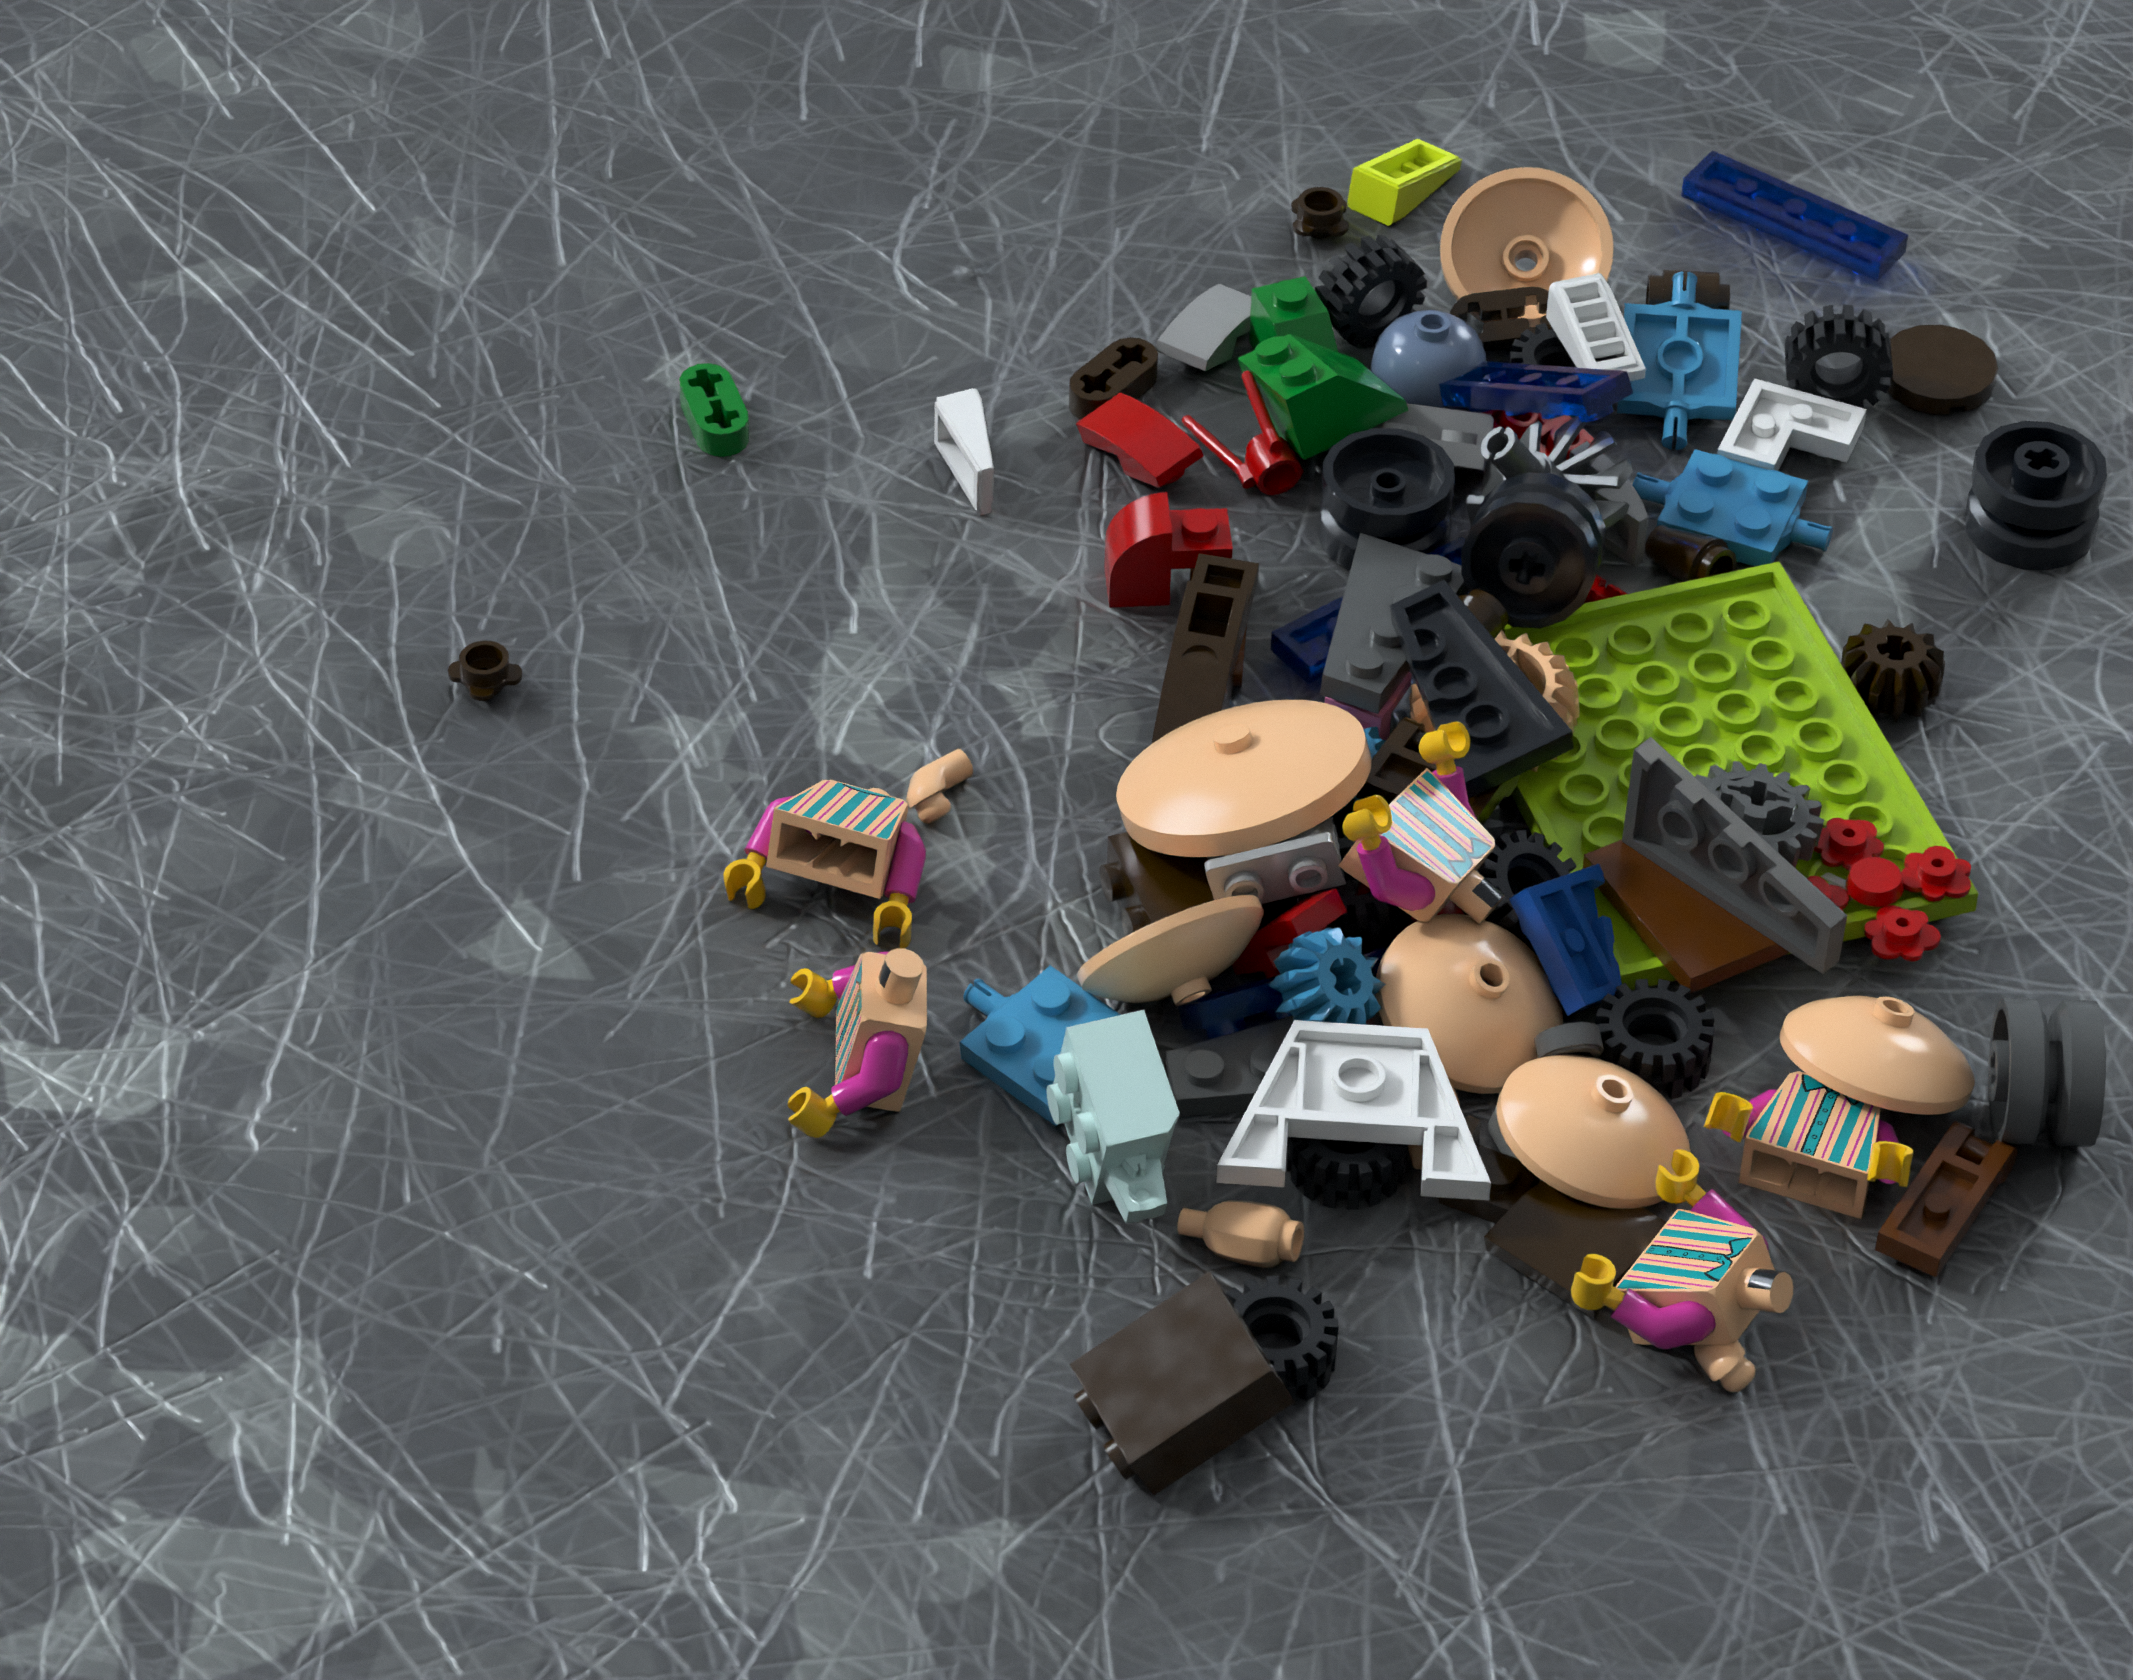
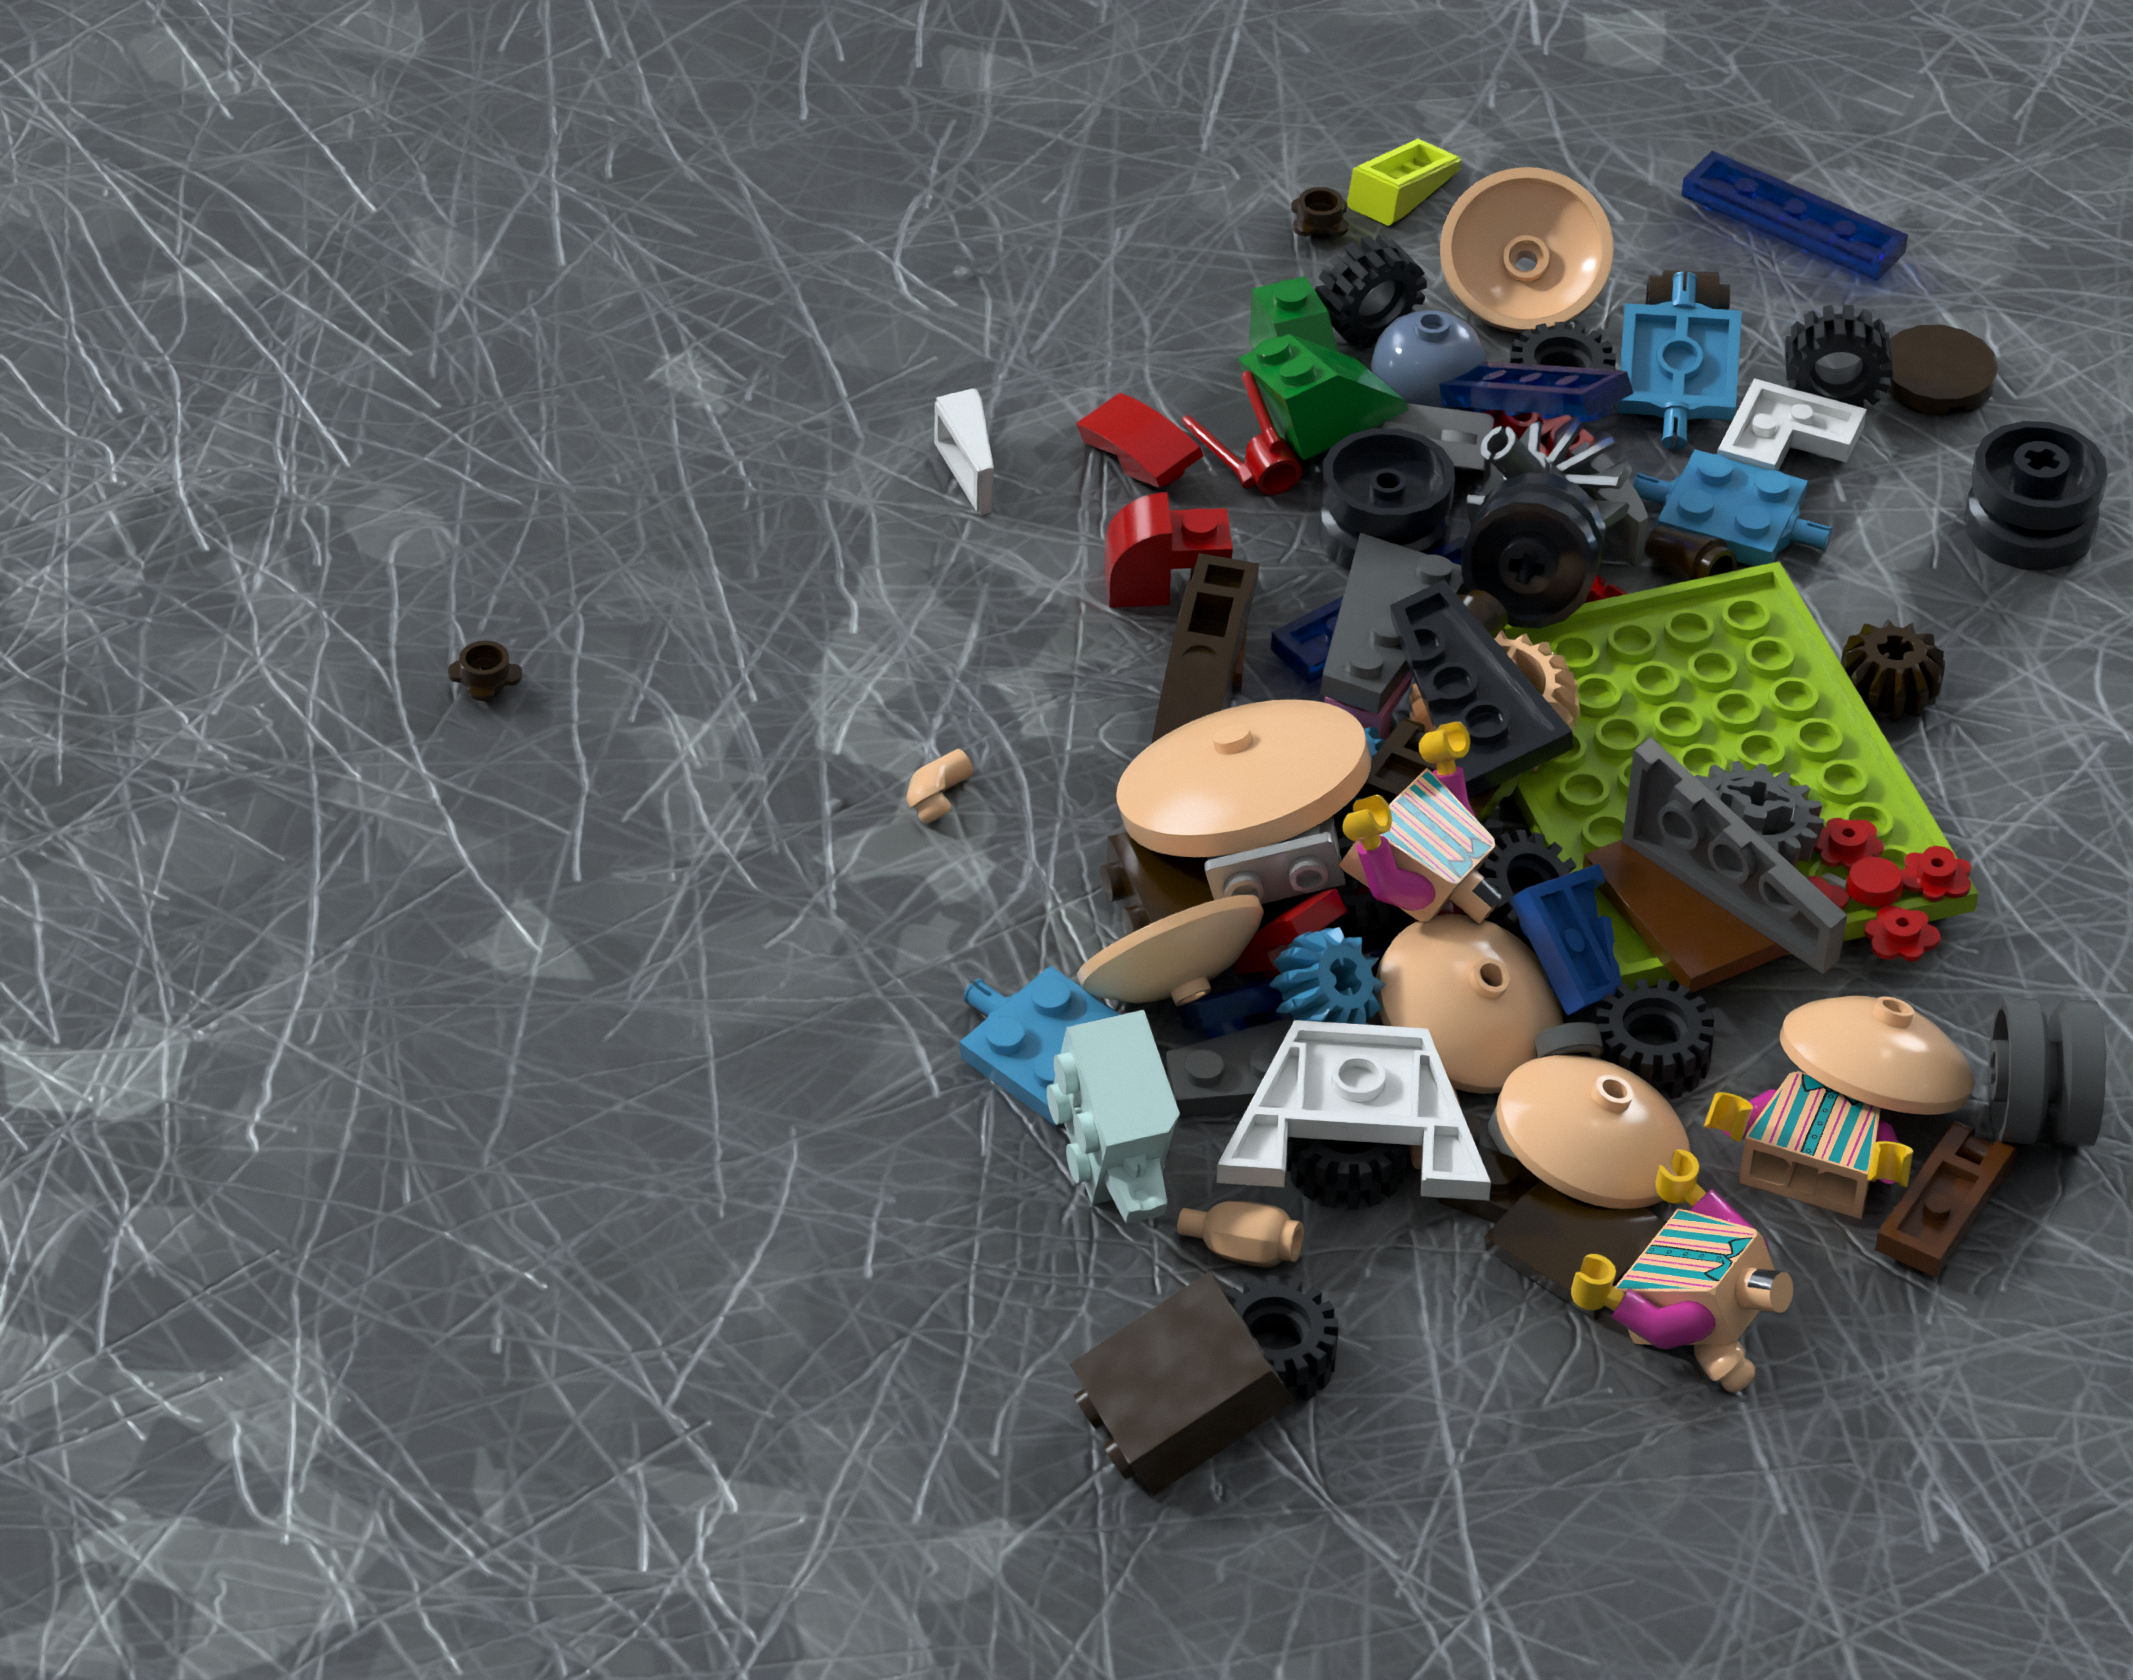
green beam [679,363,749,457] -> none
torso [723,780,926,948] -> none
torso [788,948,927,1138] -> none
dark brown beam [1069,337,1158,420] -> none
light grey slope [1156,284,1251,371] -> none
dark brown beam [1450,287,1553,351] -> none
white slope [1546,273,1646,390] -> none

